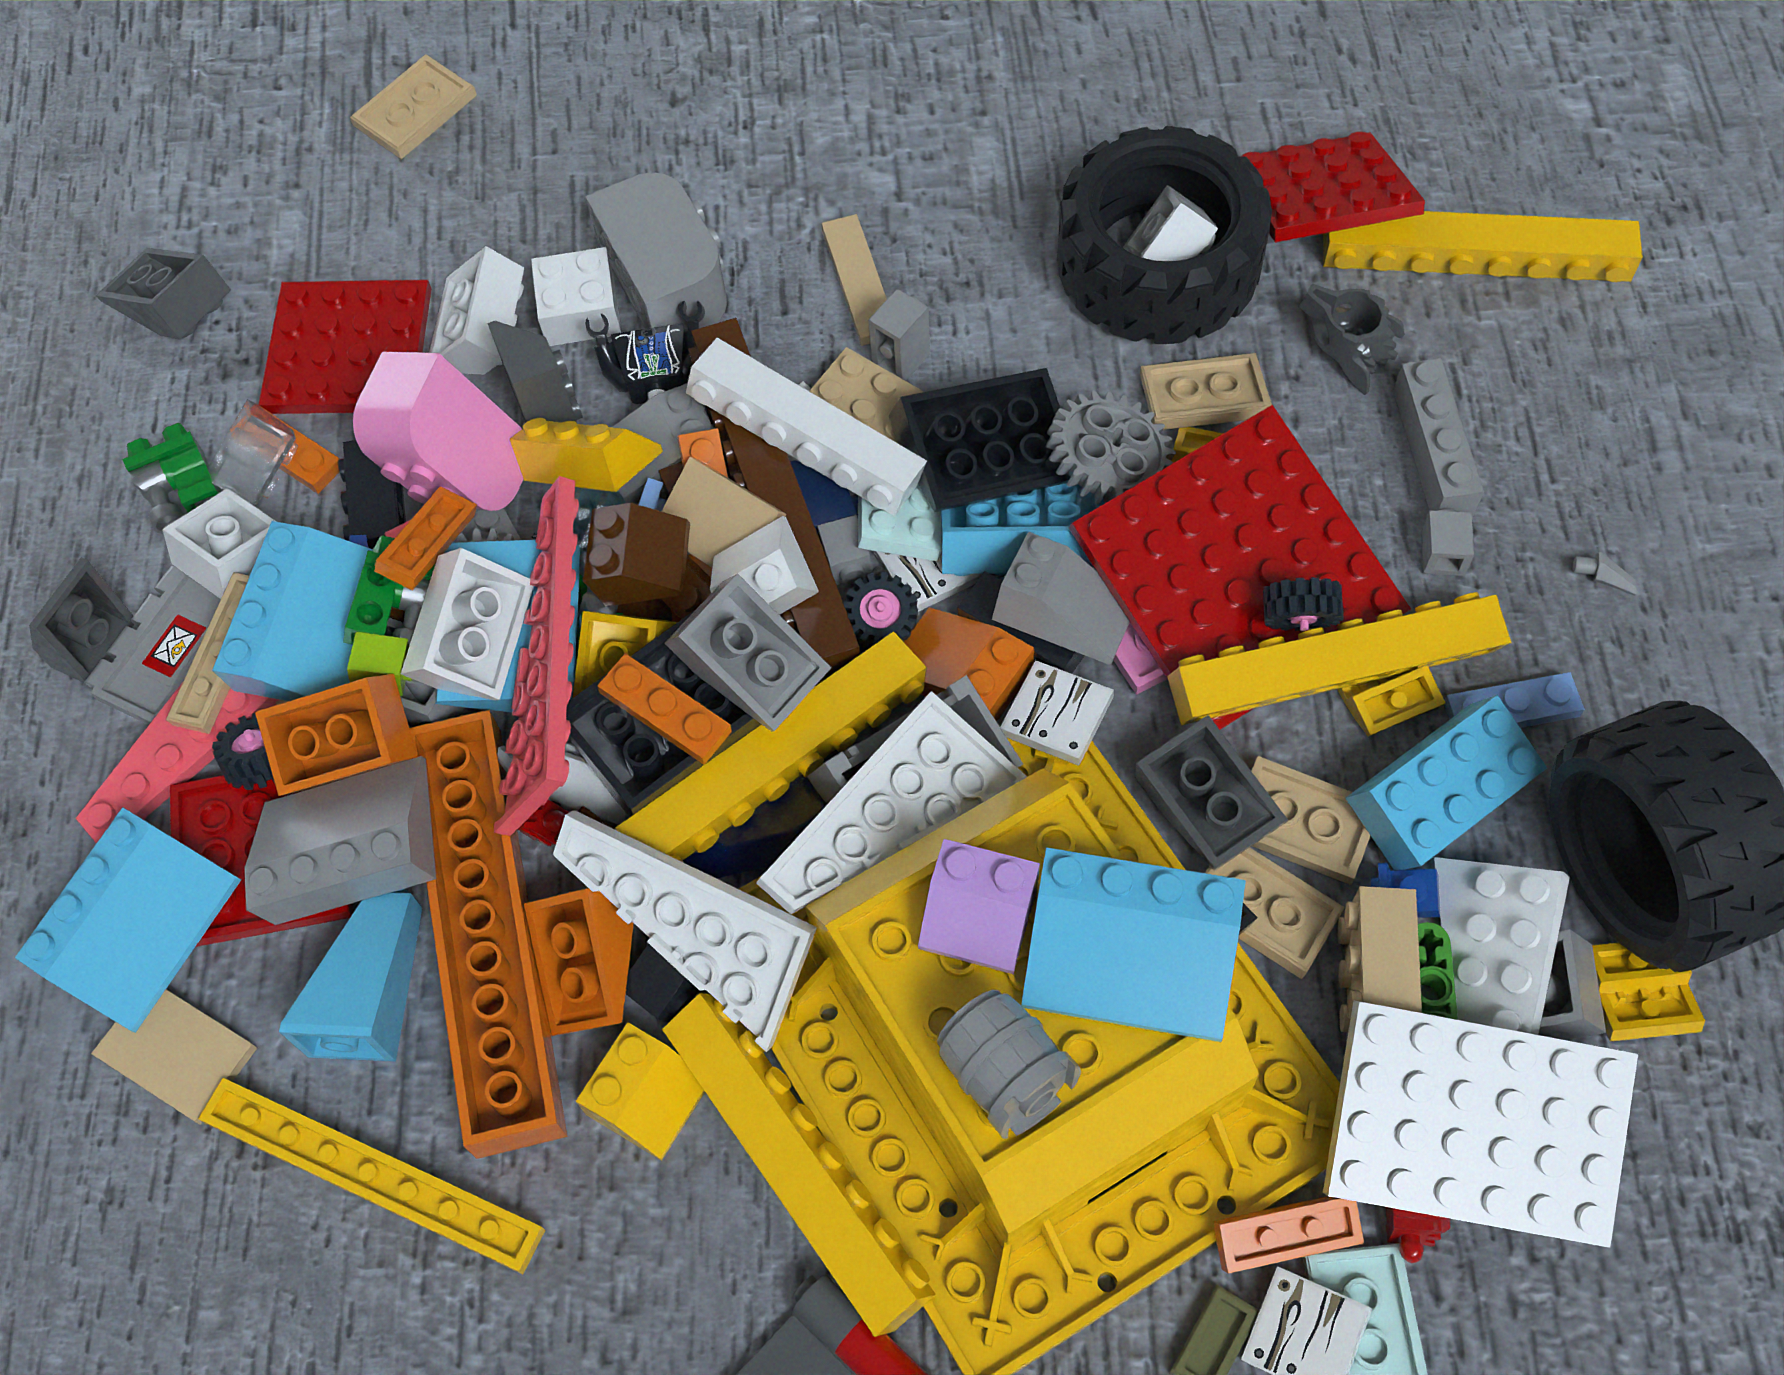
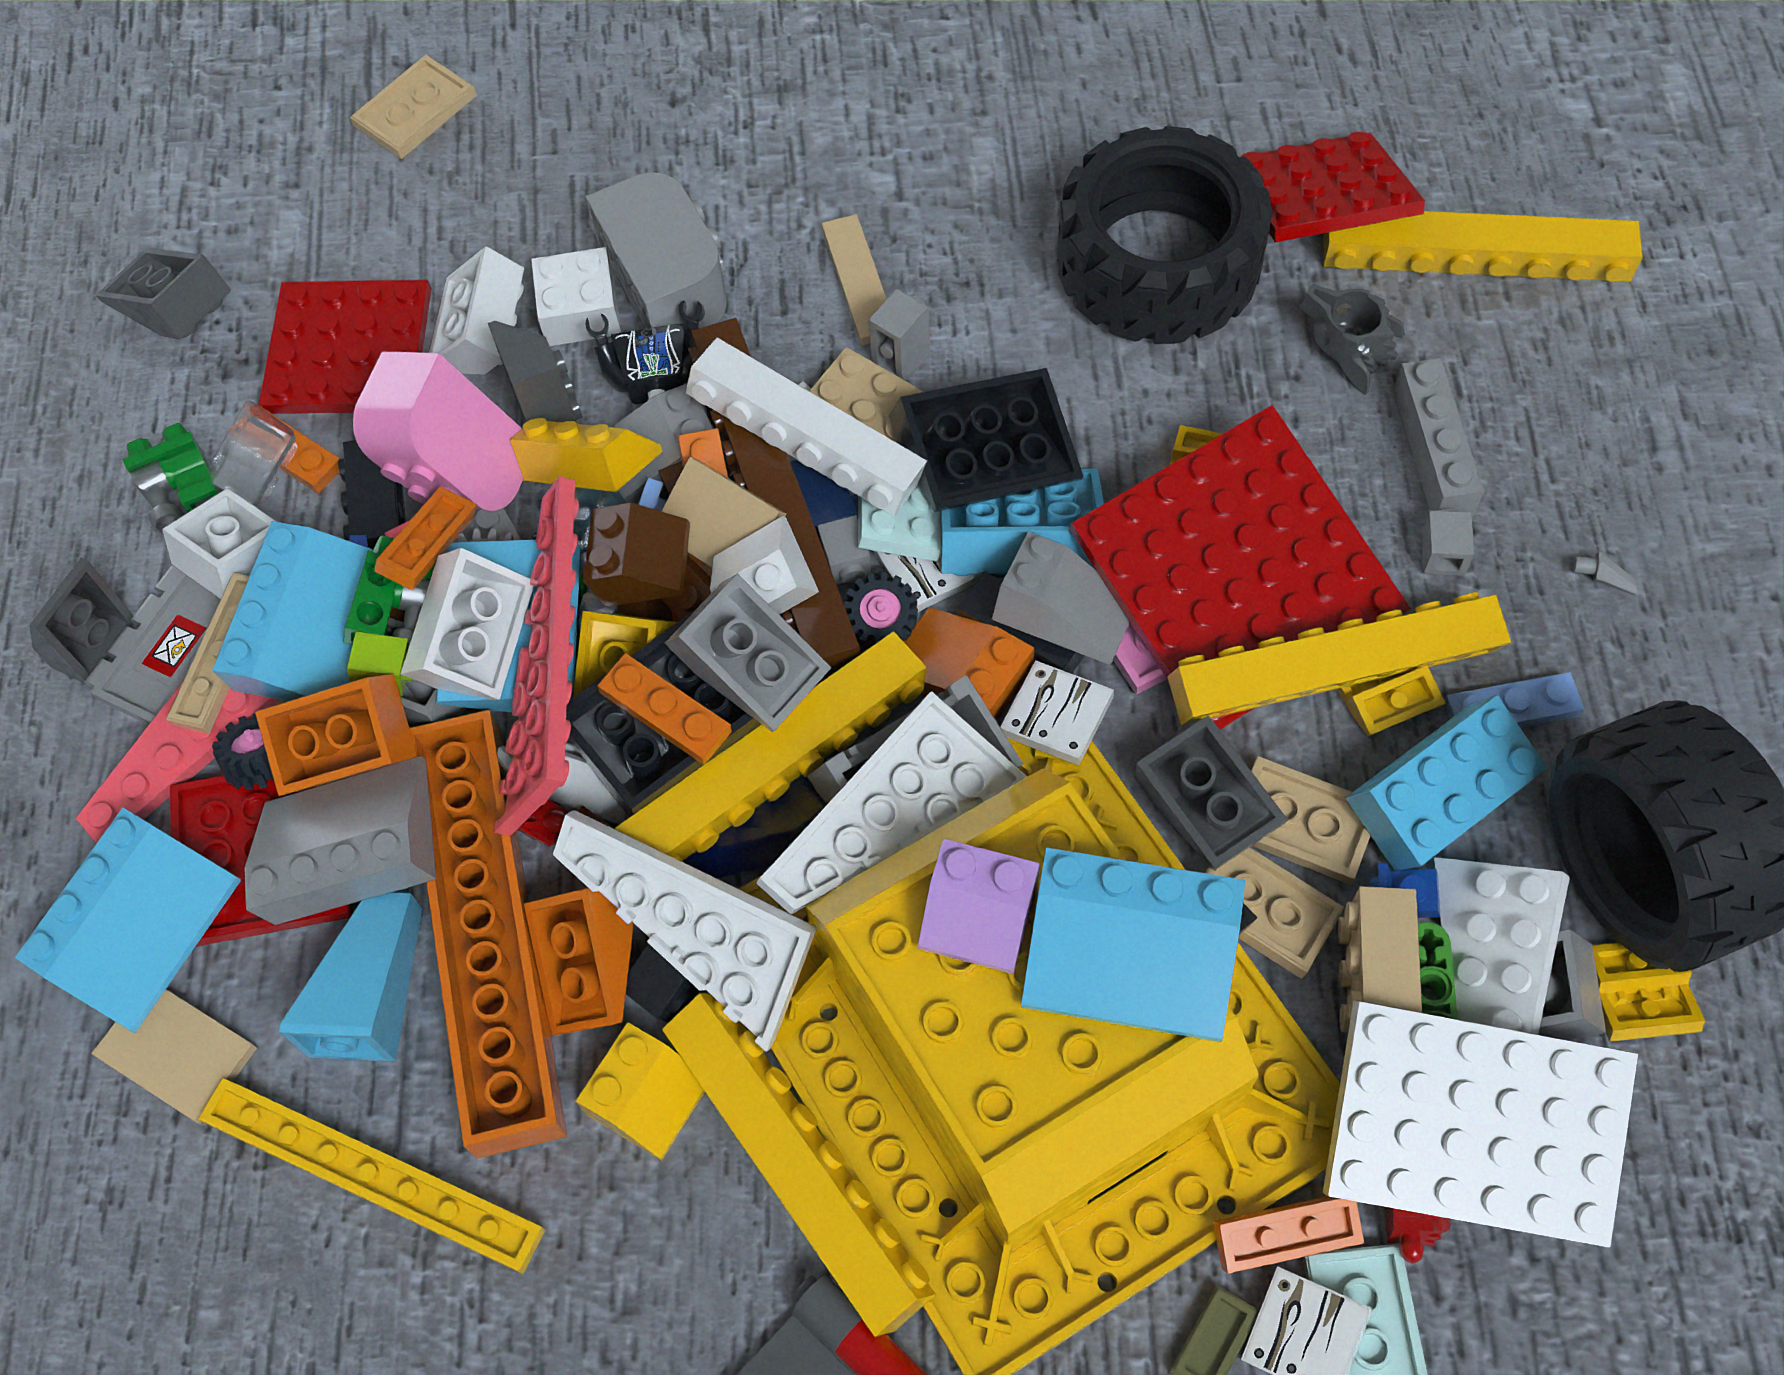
light grey piece [937,990,1081,1139] -> none
light grey gear [1046,391,1176,504] -> none
white brick [1123,185,1218,261] -> none
tan tile [1140,353,1272,430] -> none
black wheel [1263,577,1344,631] -> none

